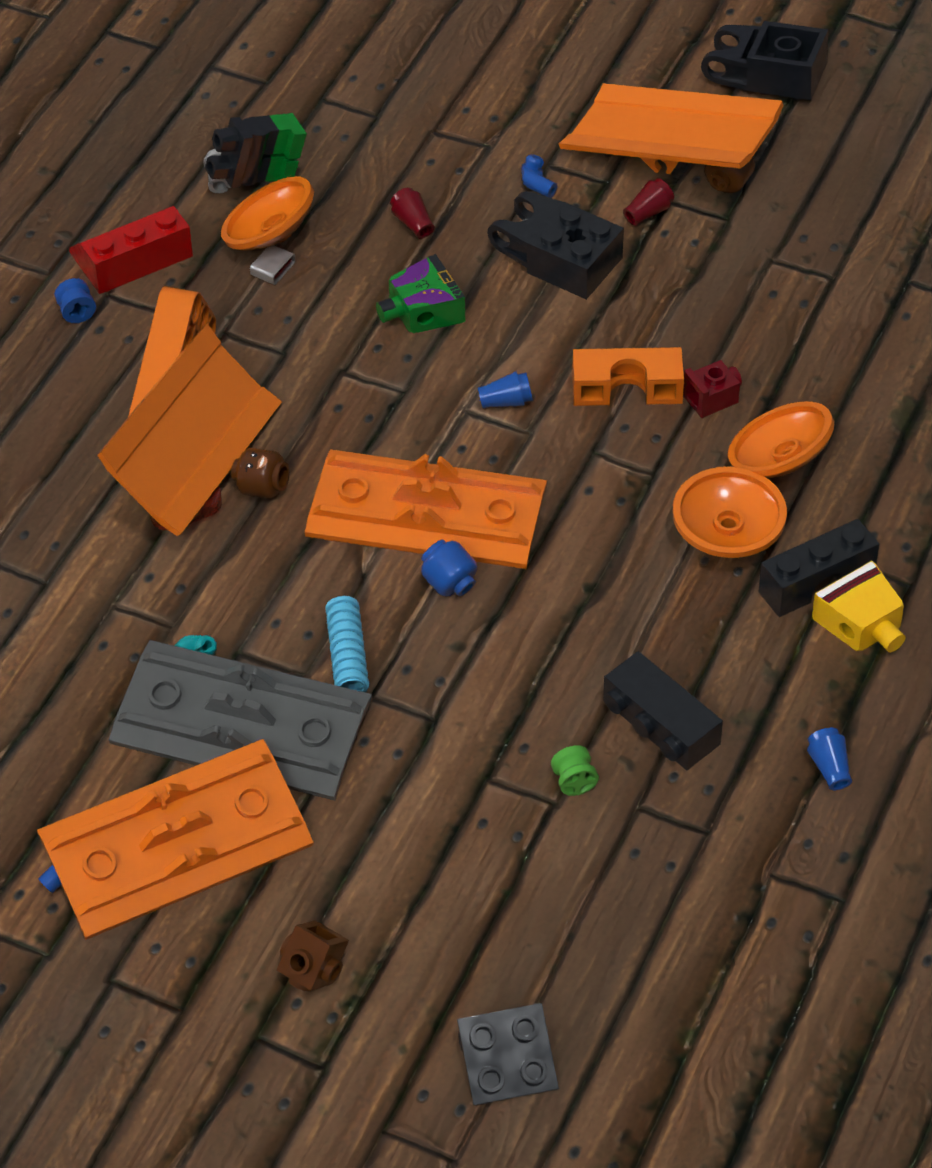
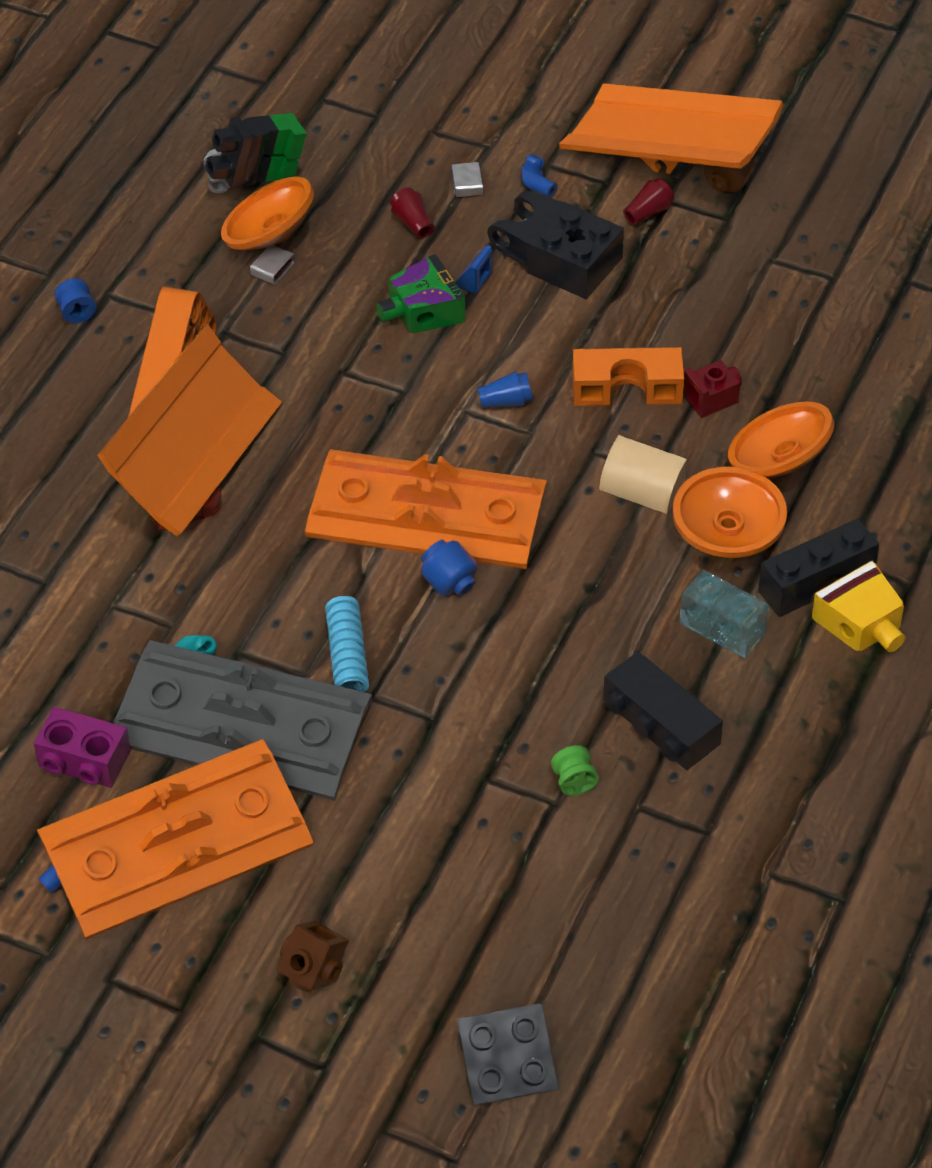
red slope [69,206,193,294] -> none
reddish brown head [231,448,290,499] -> none
black brick [701,21,828,100] -> none
blue cone [807,727,852,791] -> none
none -> magenta brick [34,706,131,788]
none -> flat silver piece [451,162,483,197]
none -> blue slope [455,245,492,294]
none -> tan brick [599,435,687,514]
none -> clear light blue brick [680,570,769,658]

